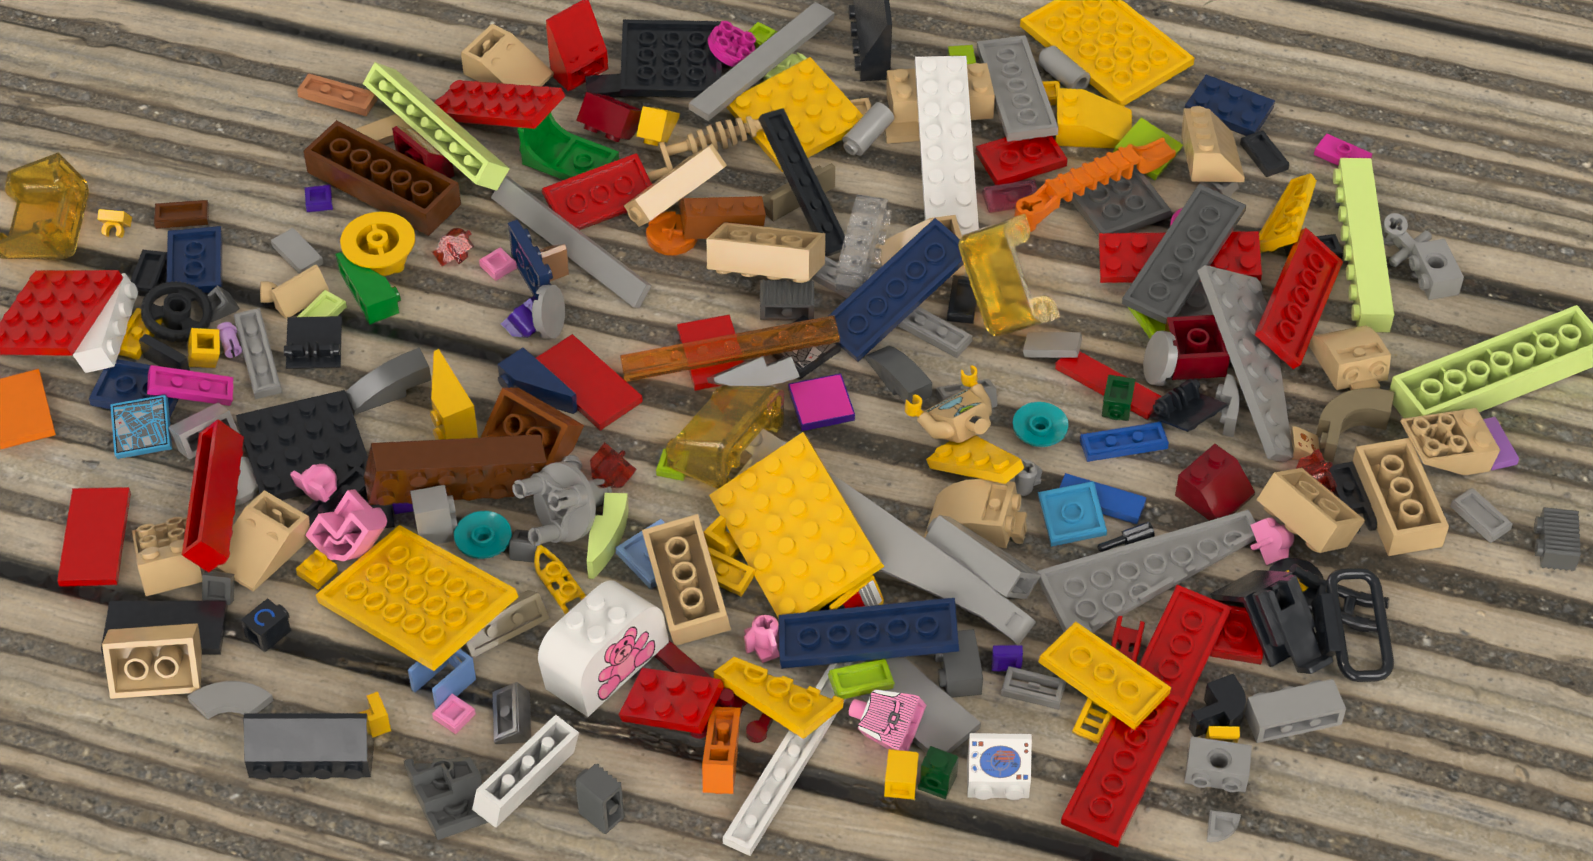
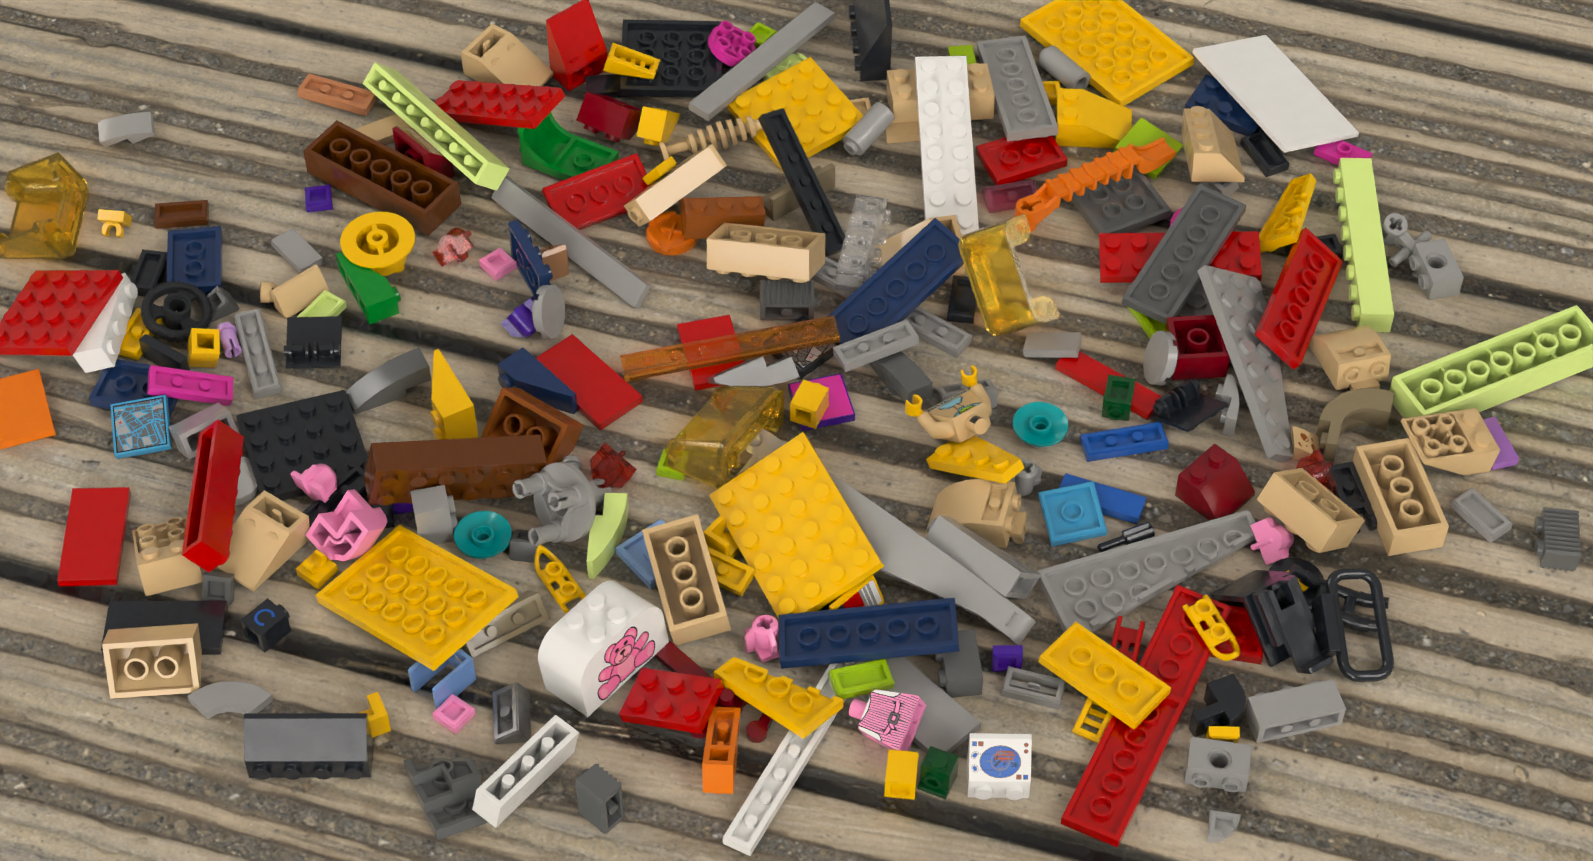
none -> light grey slope [98,112,155,148]
none -> yellow slope [603,43,660,79]
none -> yellow tile [642,156,677,185]
none -> yellow brick [790,379,829,429]
none -> light grey plate [833,320,919,372]
none -> yellow piece [1183,594,1240,661]
none -> white piece [1192,35,1359,153]

